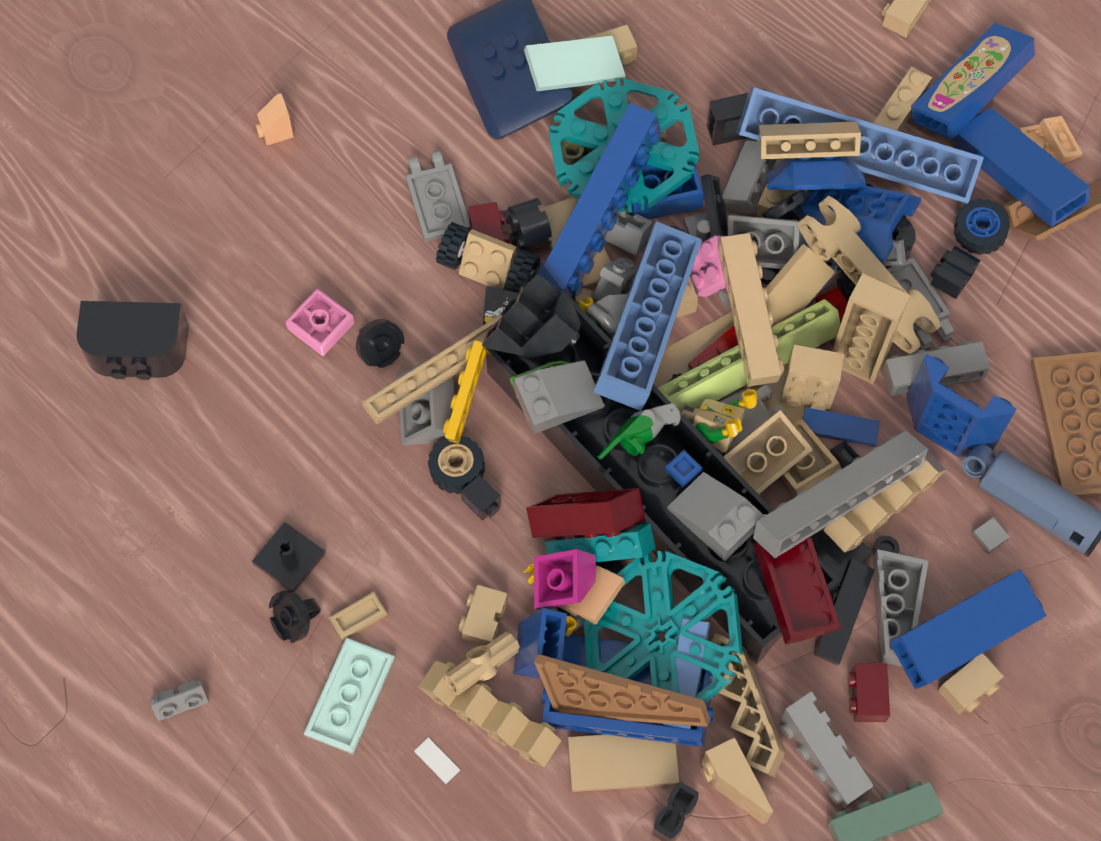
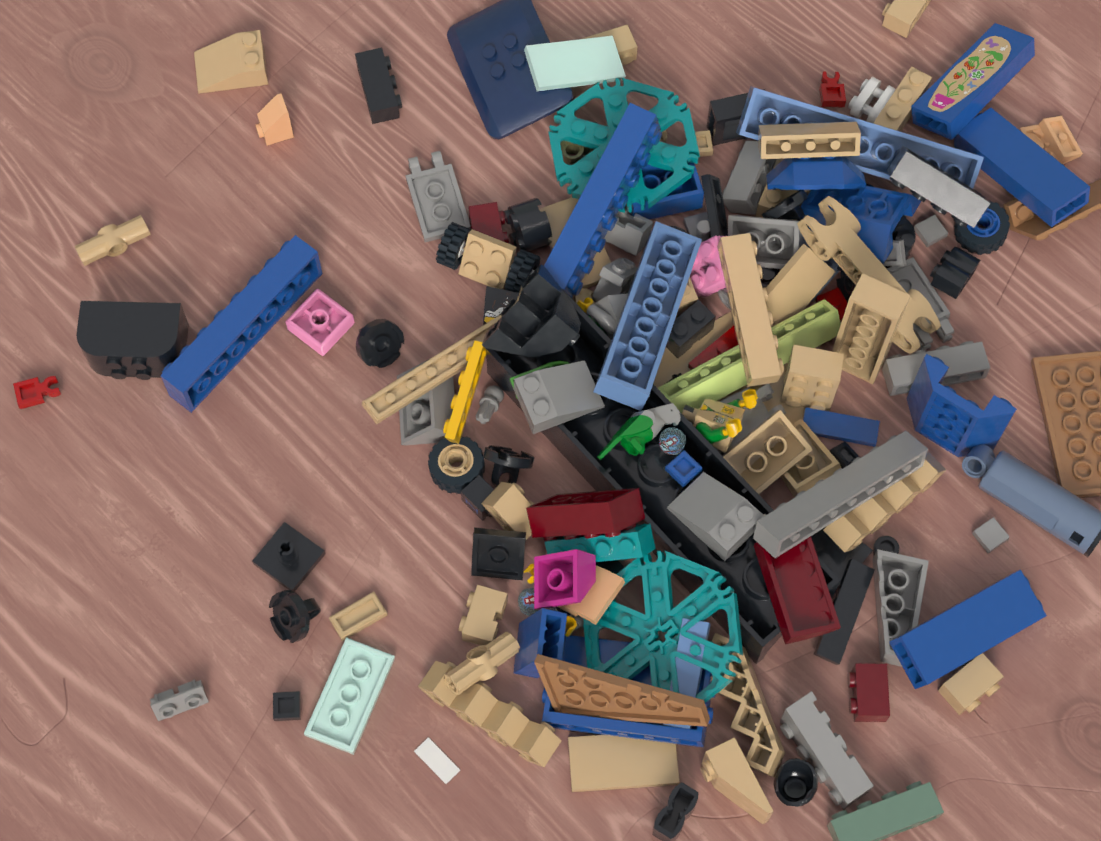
none -> red plate [13,376,61,409]
none -> tan piece [74,215,151,266]
none -> blue brick [161,235,323,413]
none -> tan slope [194,30,268,94]
none -> black plate [273,691,301,721]
none -> black brick [355,48,402,124]
none -> black tile [471,527,526,581]
none -> light grey axle [476,385,504,424]
none -> tan brick [481,482,534,540]
none -> black tile [483,445,535,487]
none -> clear light blue tile [518,588,540,616]
none -> clear light blue tile [659,428,686,455]
none -> black brick [666,300,716,359]
none -> tan plate [695,130,713,157]
none -> black hair [773,758,818,807]
none -> red plate [819,71,846,107]
none -> white brick [848,77,896,123]
none -> brick [887,146,991,228]
none -> light grey tile [914,215,948,247]

